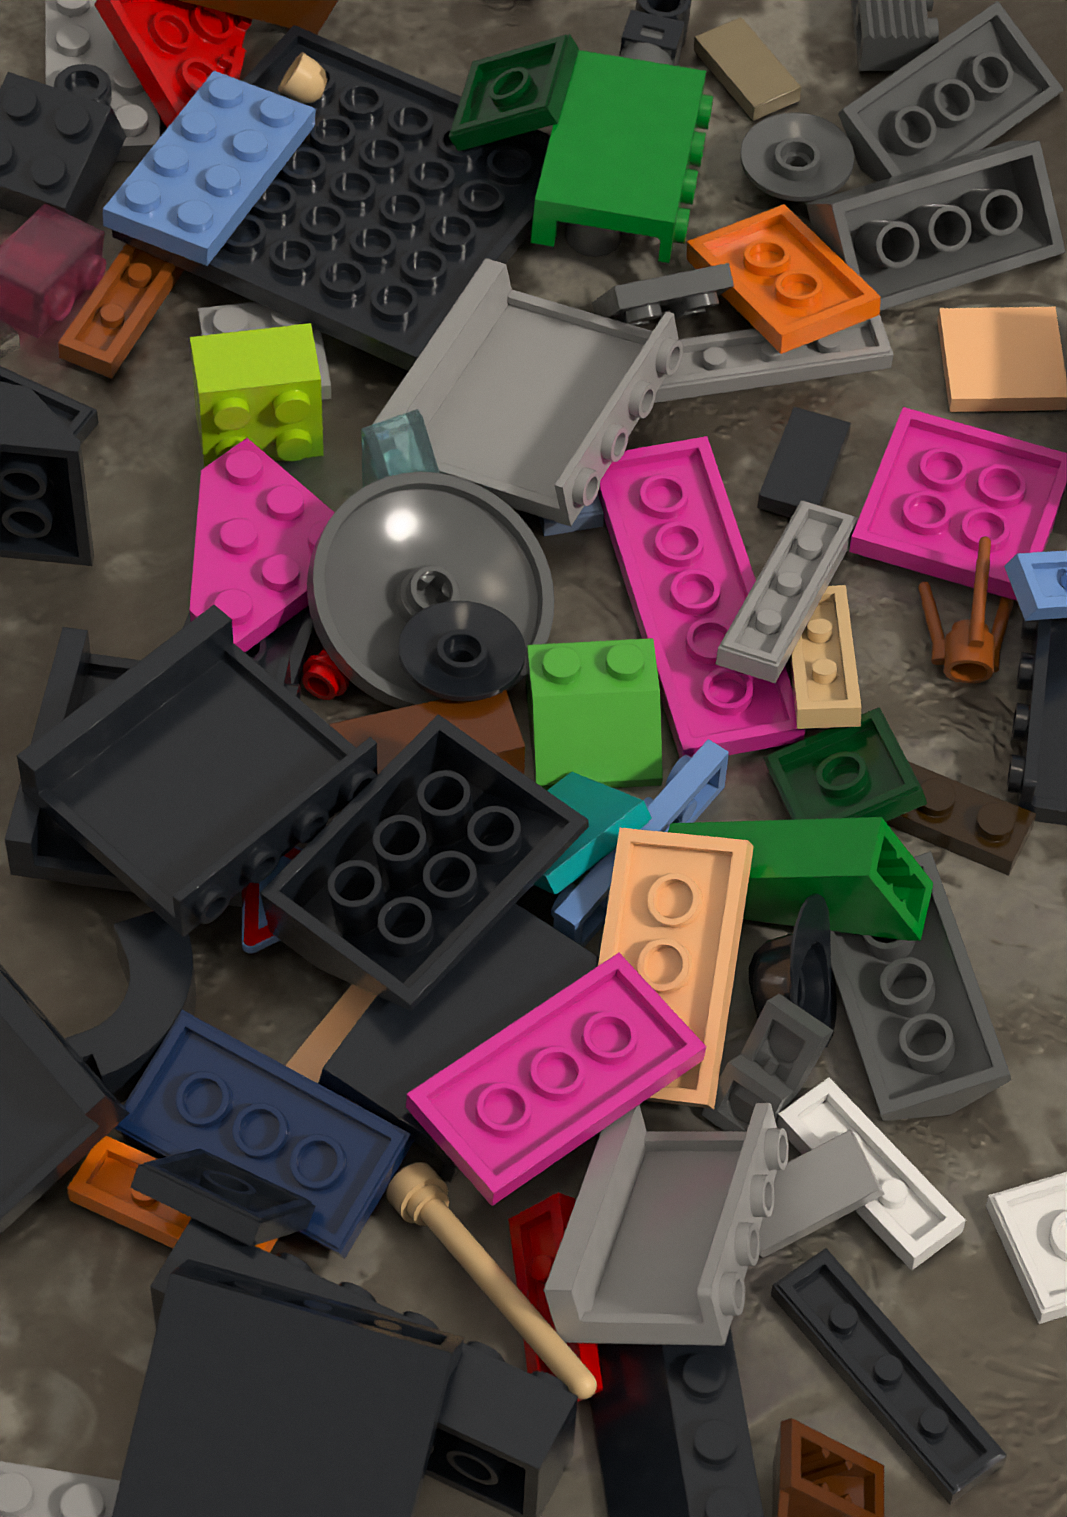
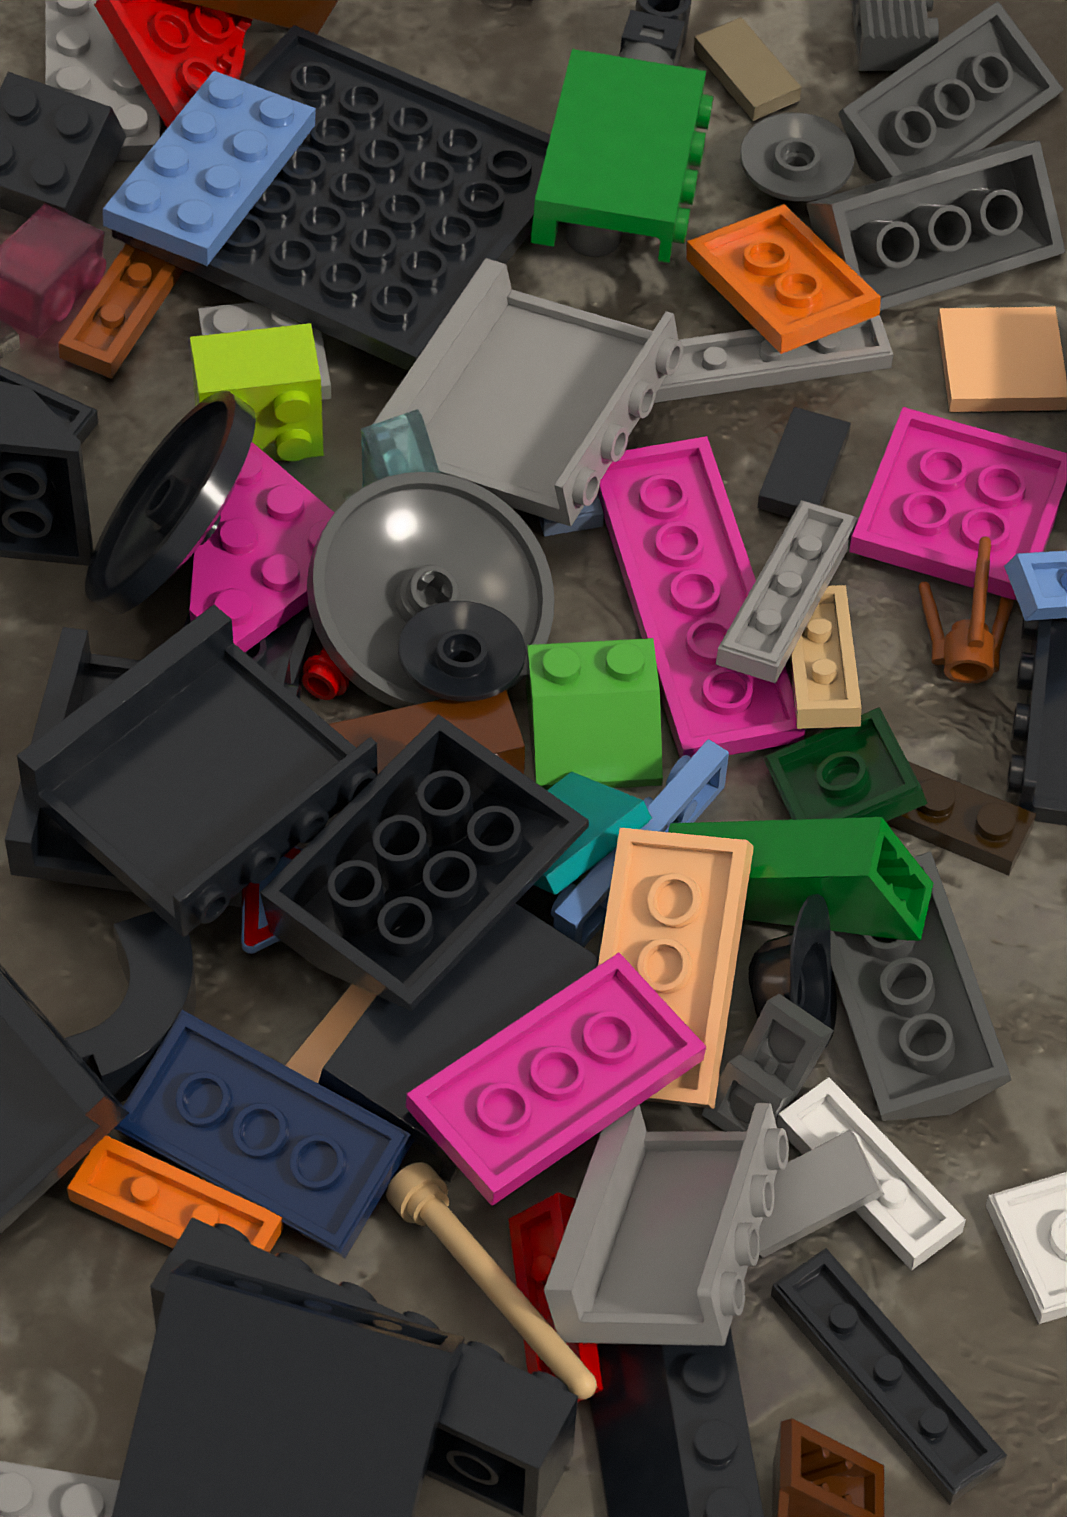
black tile [54,64,112,106] -> none
black tile [130,1148,316,1246] -> none
tan hinge [278,52,327,104] -> none
dark green tile [449,34,579,151] -> none
dark grey plate [592,263,734,327] -> none
none -> black dish [85,391,256,615]

